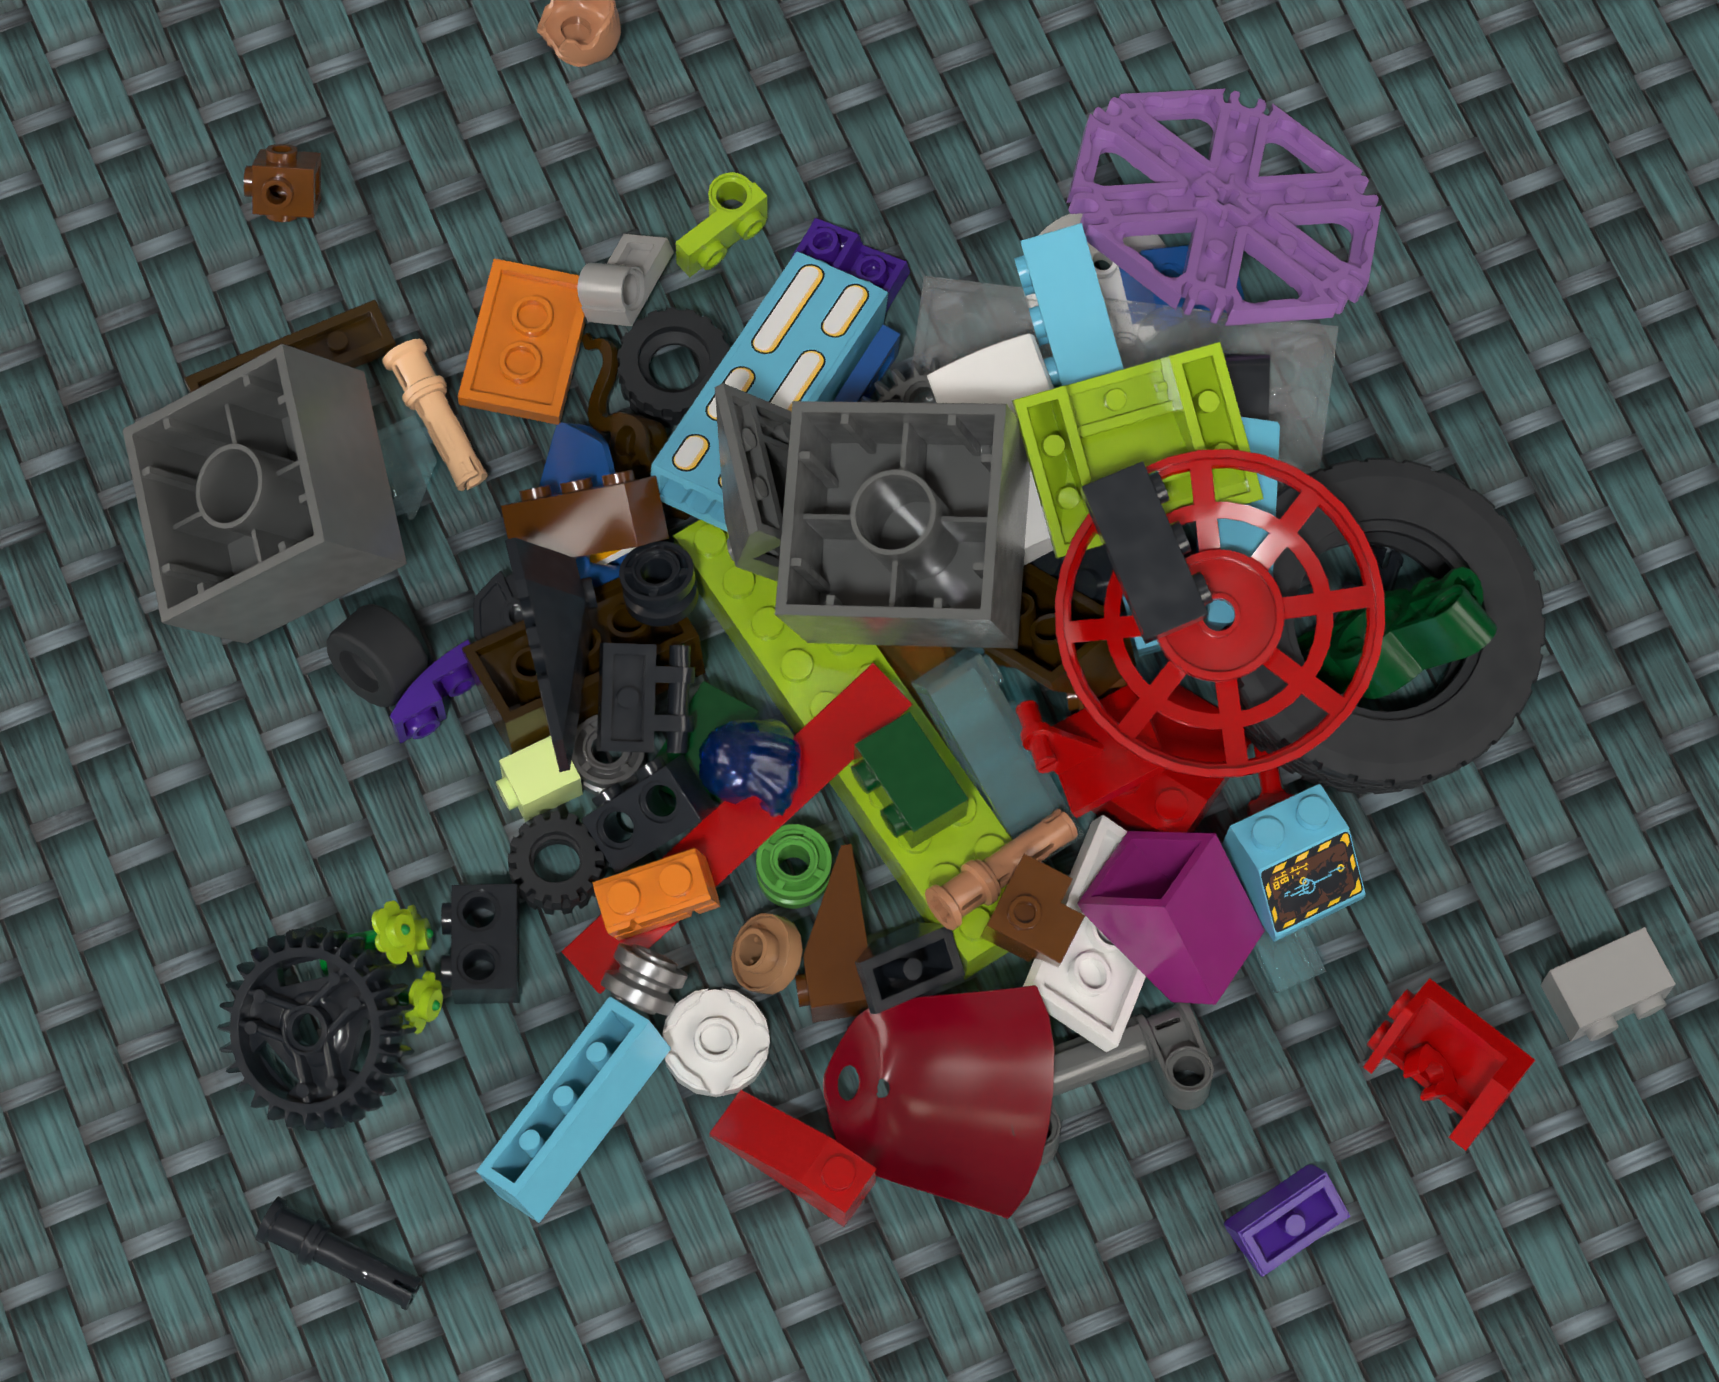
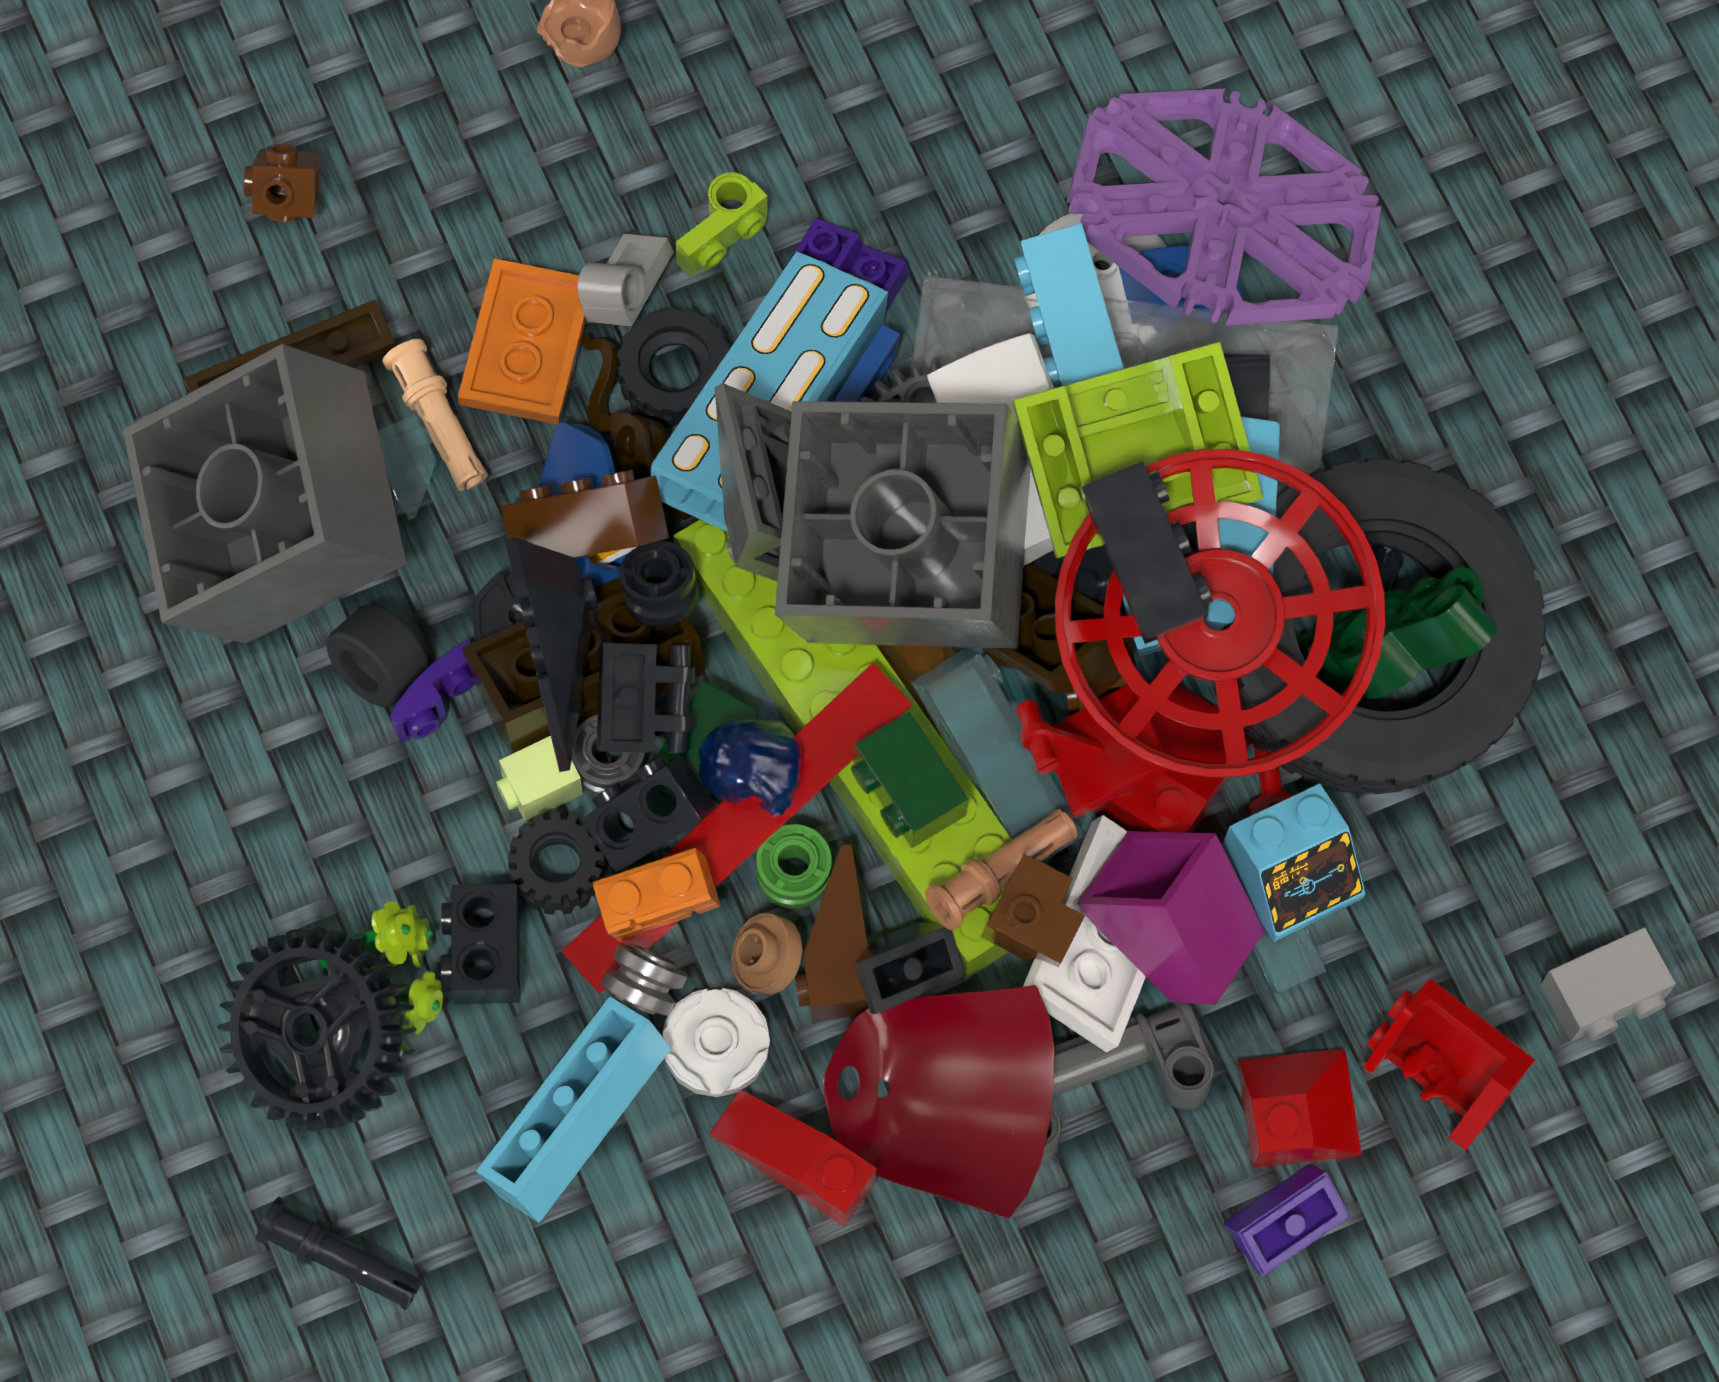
none -> red slope [1237,1049,1362,1168]

